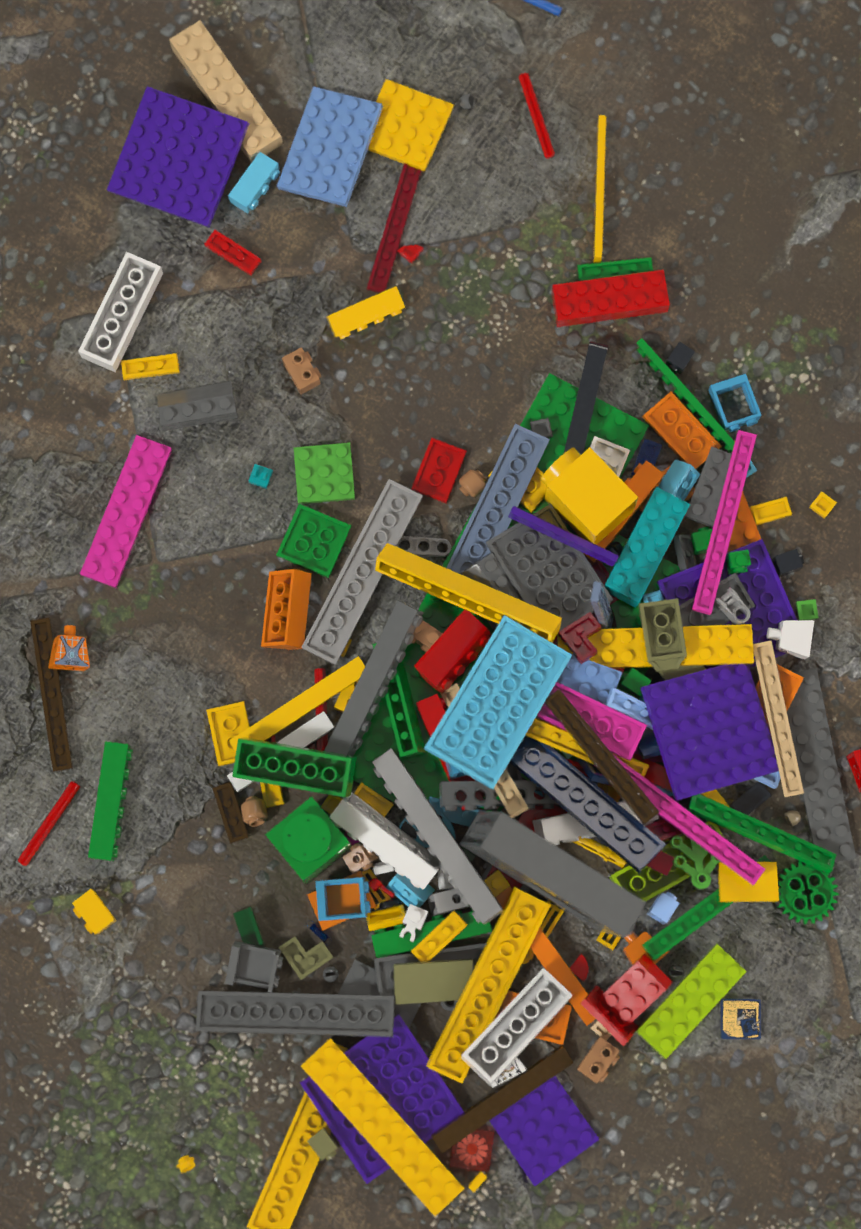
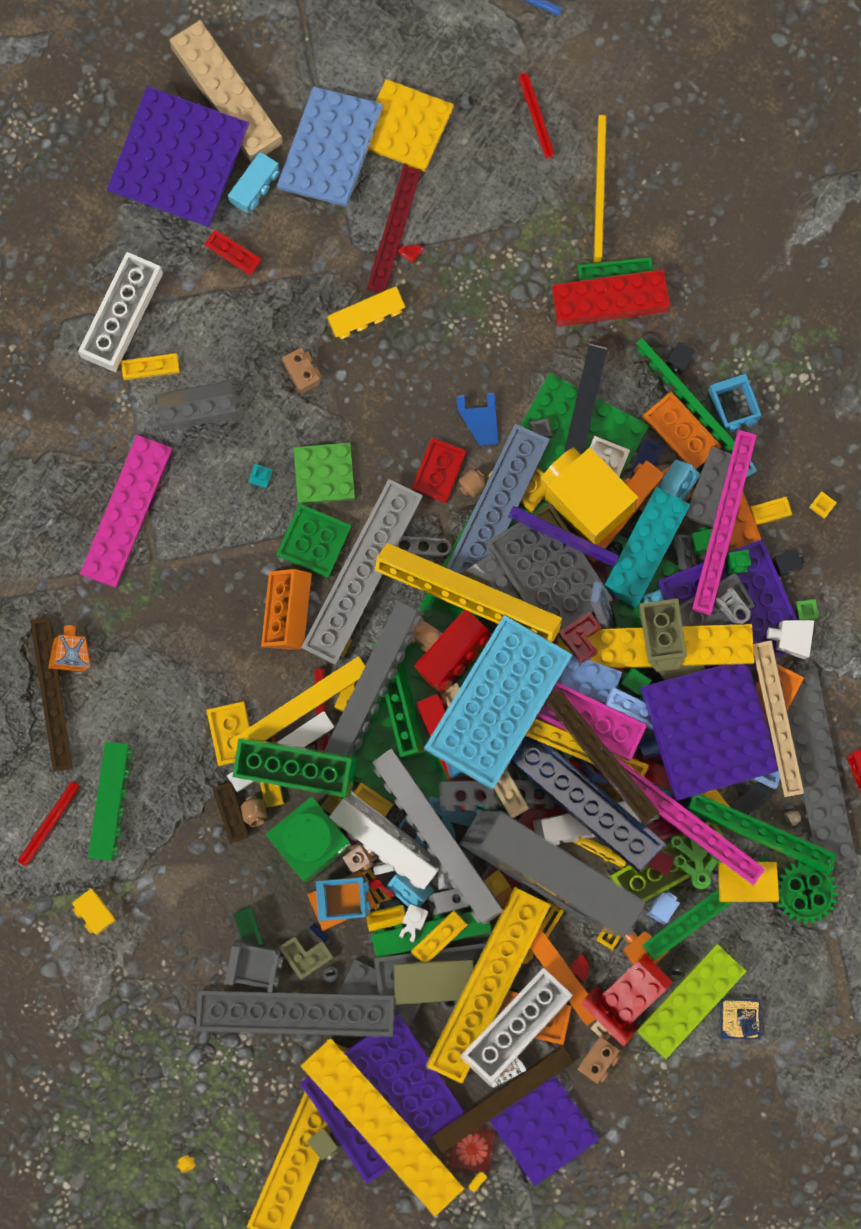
none -> blue flag [456,393,498,446]

